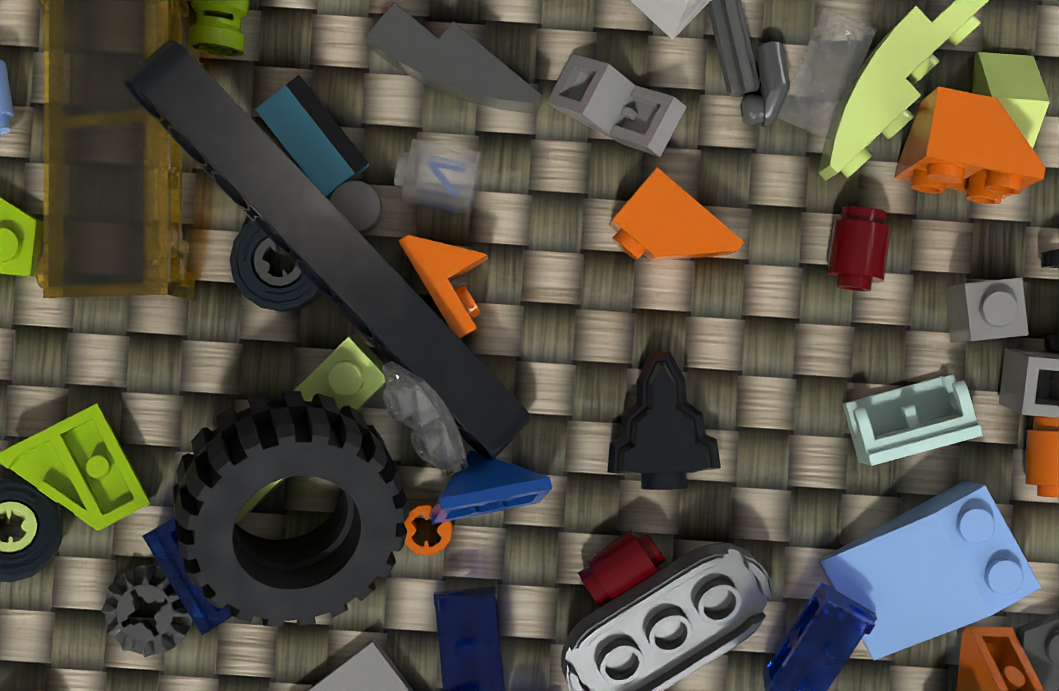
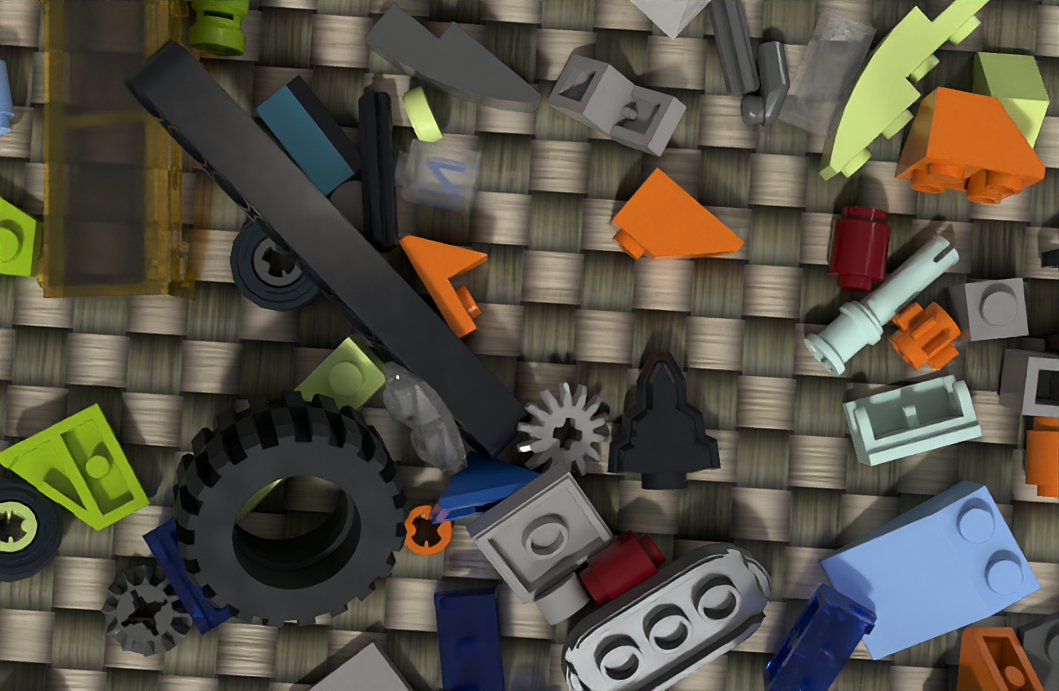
none -> black axle [358,90,399,253]
none -> yellowish green tile [401,86,444,146]
none -> light grey tile [465,461,616,604]
none -> light grey gear [517,382,609,476]
none -> light grey piece [533,571,591,625]
none -> light aqua pin [804,234,959,377]
none -> orange gear [888,302,961,371]

